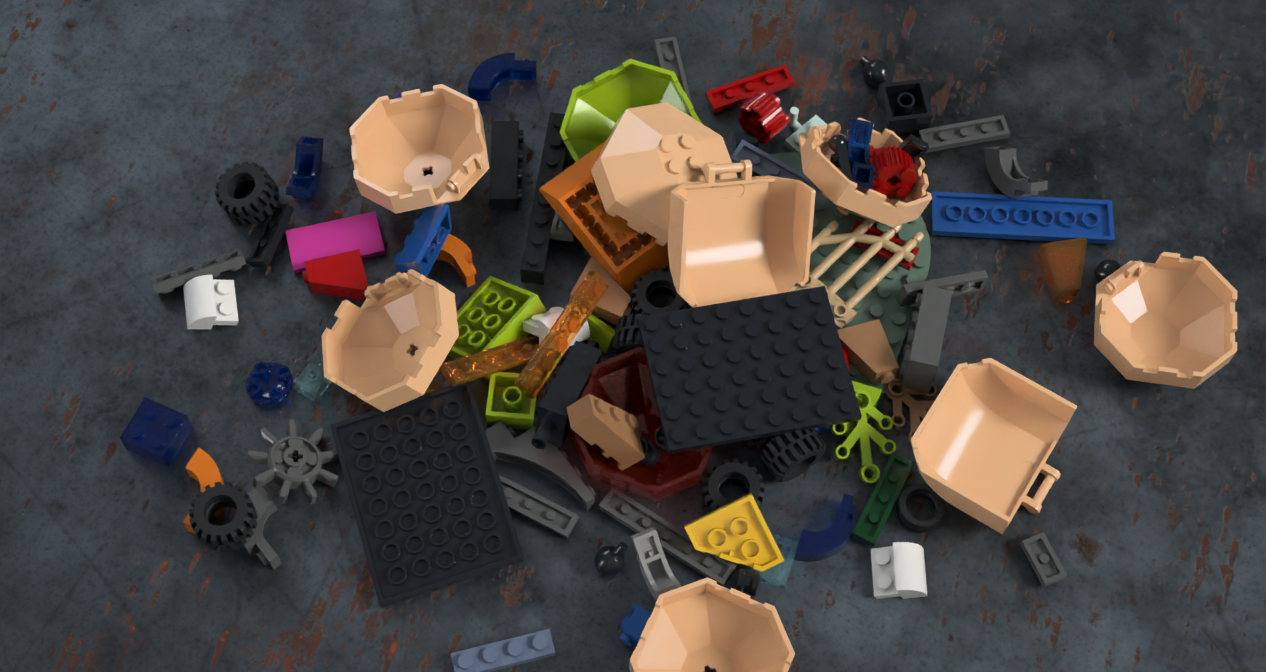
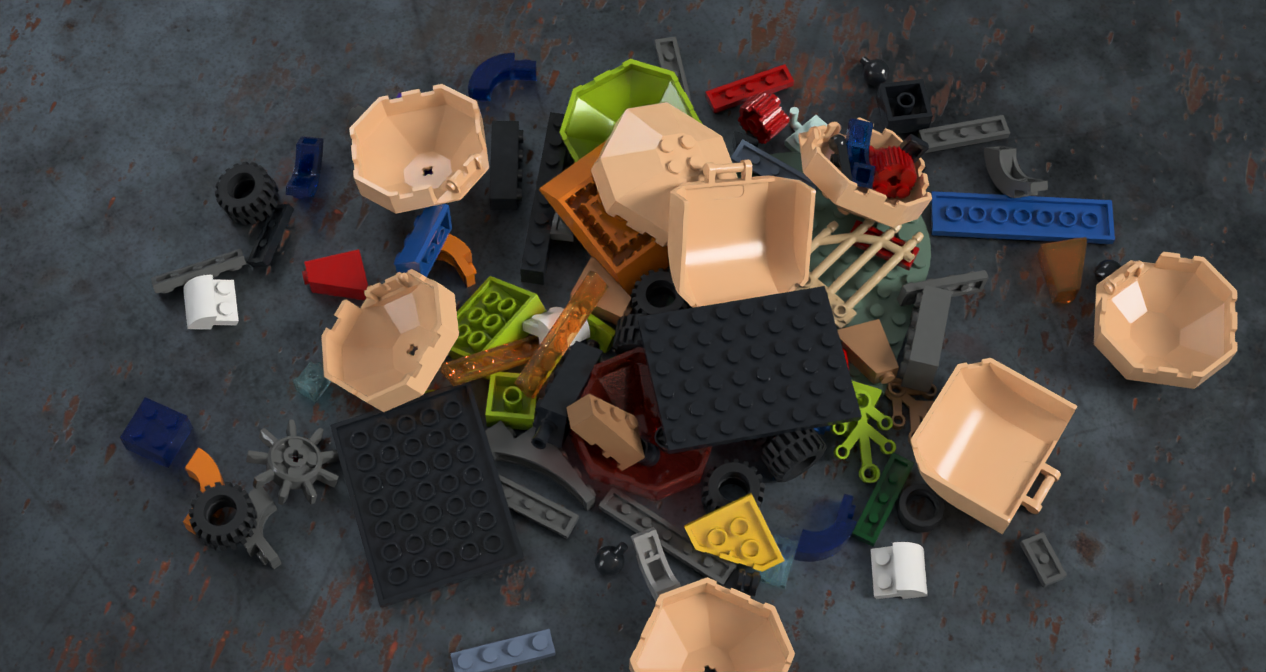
clear blue dish [246,362,294,405] -> none
dark pink tile [285,211,385,274] -> none
blue brick [619,603,651,647] -> none

